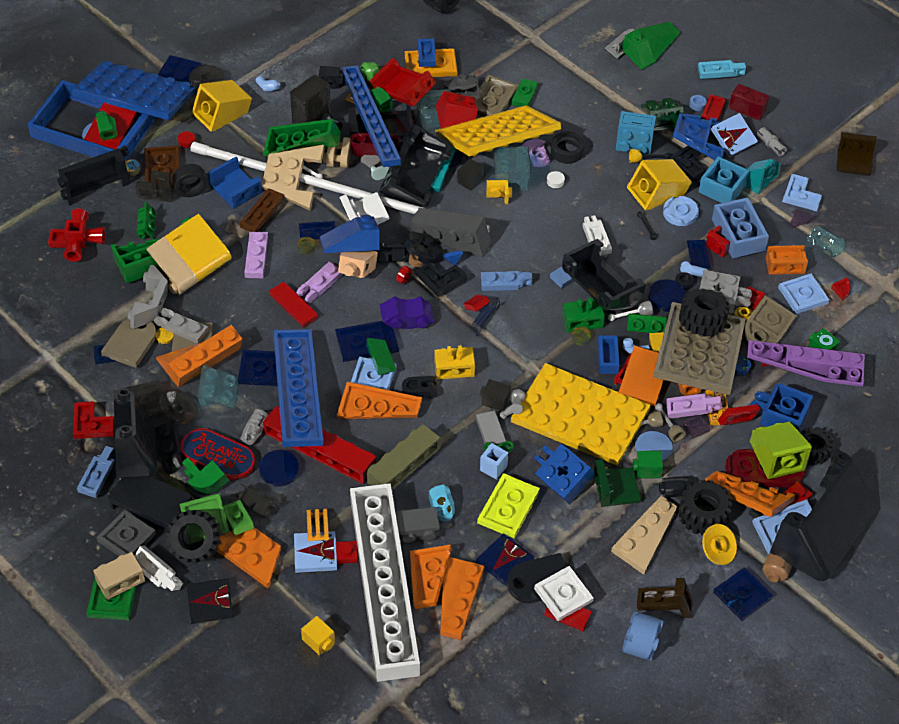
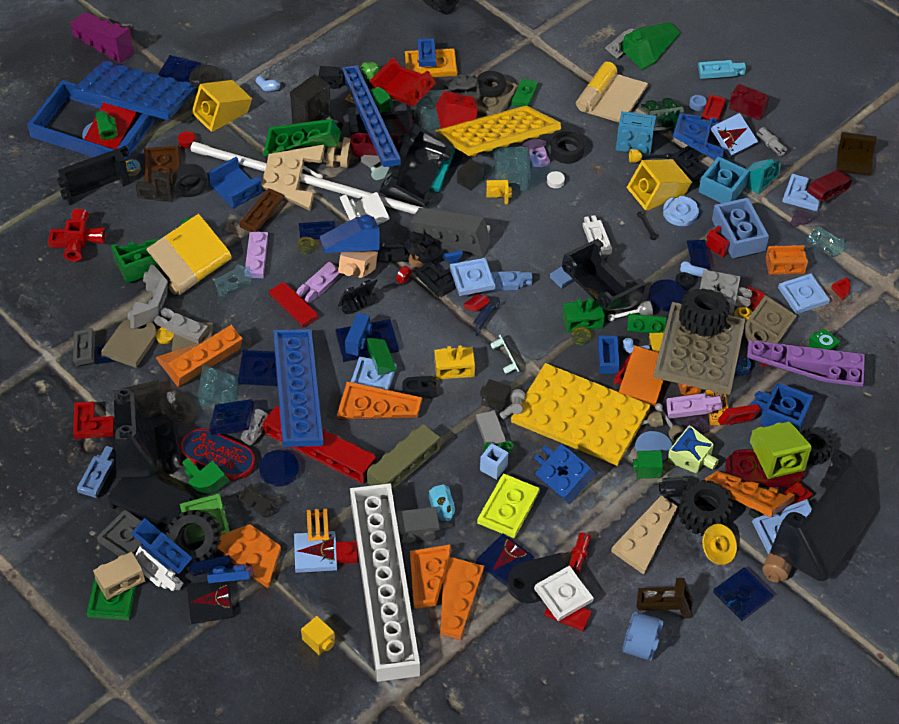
green hinge [136,201,157,239] -> none
bright green plate [223,500,254,535] -> none
dark purple brick [380,296,435,329] -> none
dark green bracket [594,459,641,507] -> none
none -> magenta wedge [70,12,134,63]
none -> dark grey plate [73,328,95,366]
none -> blue panel [131,518,192,574]
none -> clear blue tile [189,555,231,576]
none -> blue plate [207,564,253,583]
none -> clear blue tile [209,399,254,435]
none -> clear light blue piece [214,264,252,297]
none -> black hinge [338,279,378,314]
none -> blue piece [345,313,372,356]
none -> light blue tile [450,258,495,296]
none -> black tyre [477,71,506,98]
none -> light aqua piece [490,335,520,374]
none -> red pin [568,532,591,574]
none -> tan door [576,61,648,122]
none -> yellowish green torso [667,425,719,473]
none -> dark red beam [807,170,852,203]

